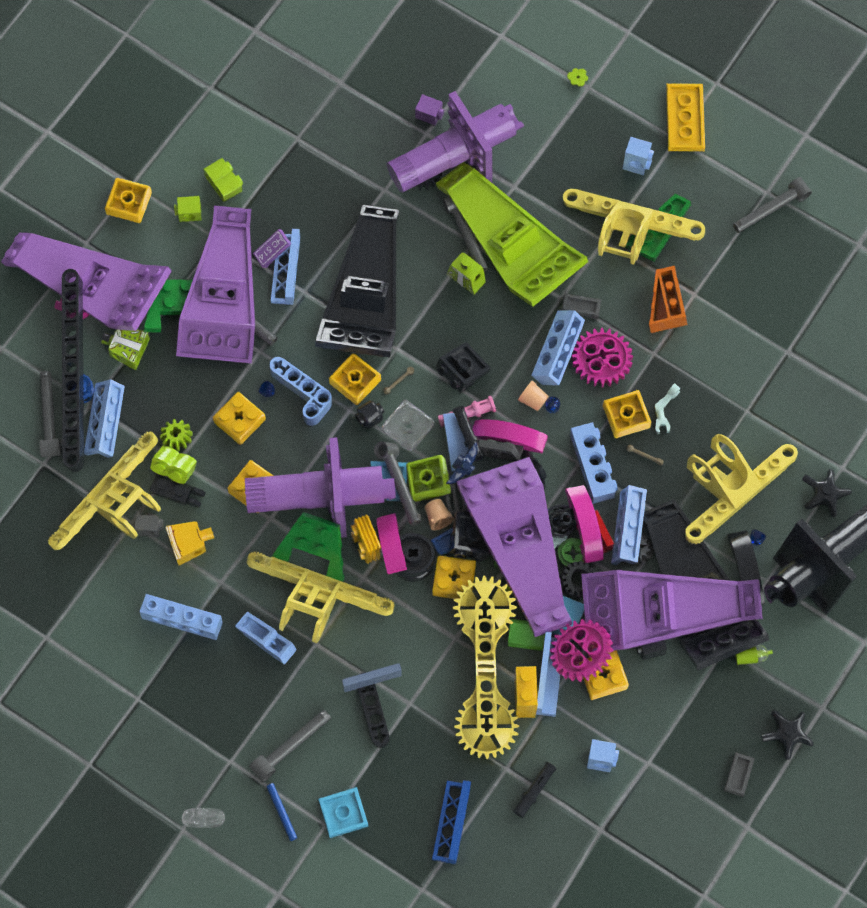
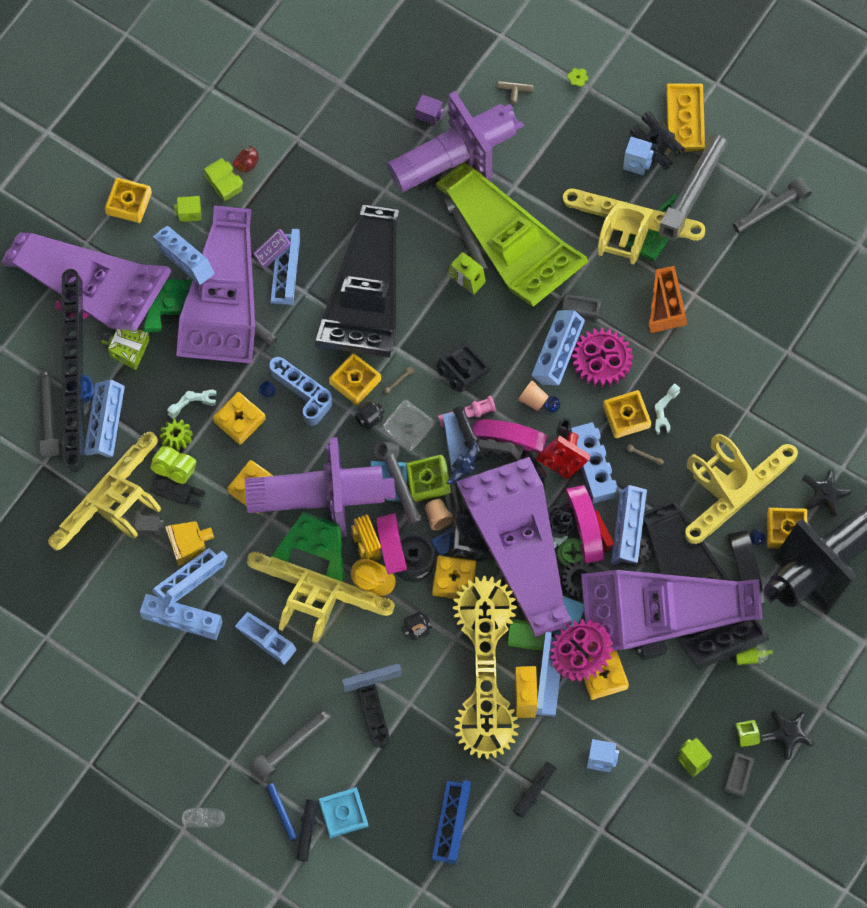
none -> light blue brick [153,226,215,285]
none -> light blue fence [153,548,228,607]
none -> light aqua piece [167,389,217,419]
none -> clear red hair [232,145,259,173]
none -> black pin [295,799,318,862]
none -> yellow piece [351,558,396,596]
none -> black head [402,612,432,641]
none -> dark tan piece [497,81,534,104]
none -> red plate [536,432,590,479]
none -> black pin [556,418,572,439]
none -> black pin [630,111,685,170]
none -> brick [659,135,727,241]
none -> lime brick [677,738,712,777]
none -> lime slope [735,720,760,747]
none -> yellow brick [767,508,807,549]

